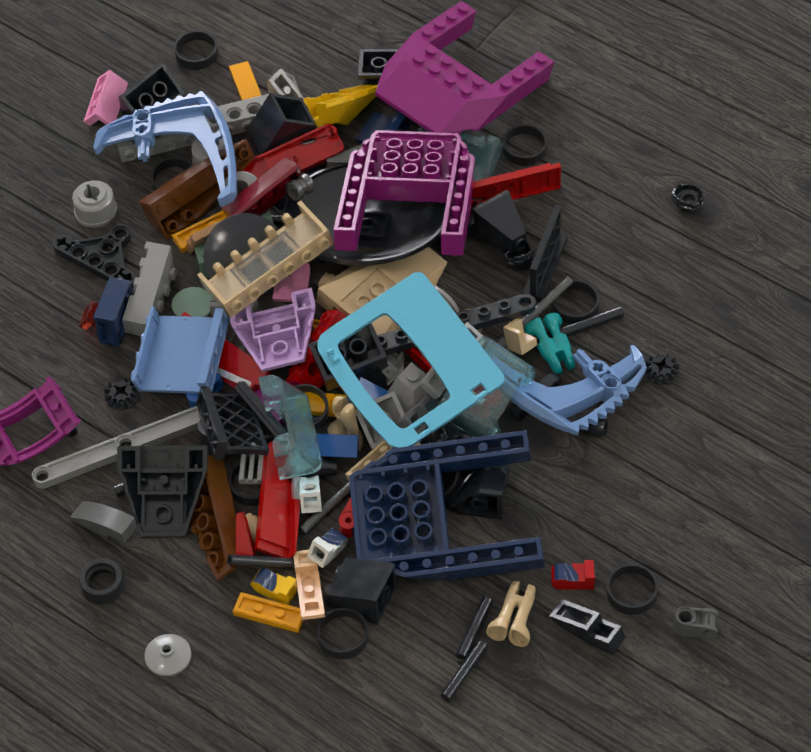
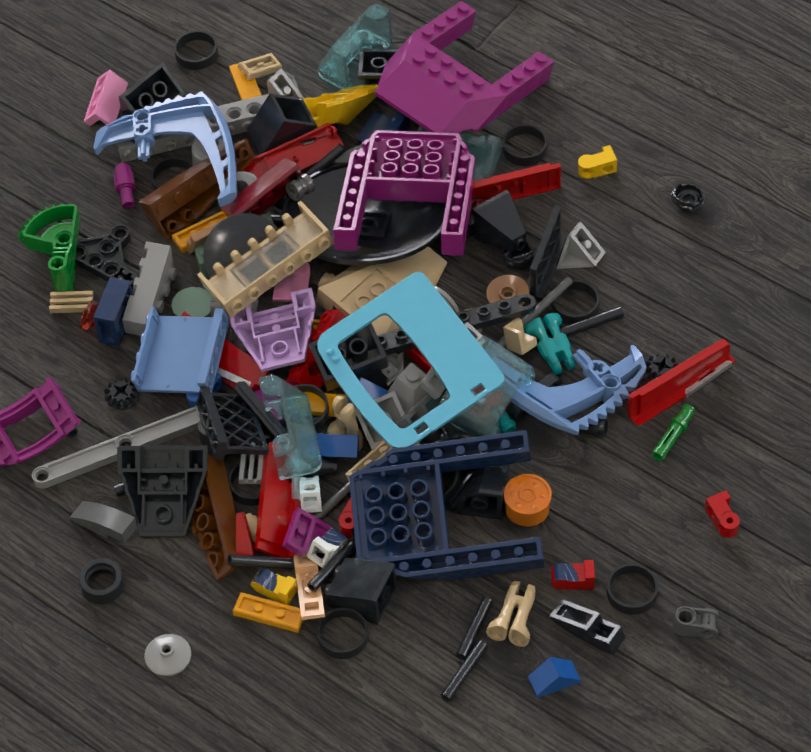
light grey wheel [72,180,117,228] -> none
none -> green arm [18,202,80,292]
none -> tan tile [49,291,94,313]
none -> magenta arm [113,163,136,209]
none -> tan tile [238,53,282,81]
none -> magenta wing [282,507,335,557]
none -> black piece [305,144,346,176]
none -> black piece [307,541,356,592]
none -> clear light blue windscreen [318,5,392,89]
none -> medium nougat dish [486,275,529,306]
none -> teal pin [492,406,516,433]
none -> orange wheel [504,474,552,527]
none -> blue slope [528,657,581,698]
none -> light grey slope [556,222,606,269]
none -> yellow leg [578,145,617,179]
none -> red piece [627,339,735,426]
none -> green pin [652,404,695,462]
none -> red leg [704,491,740,538]

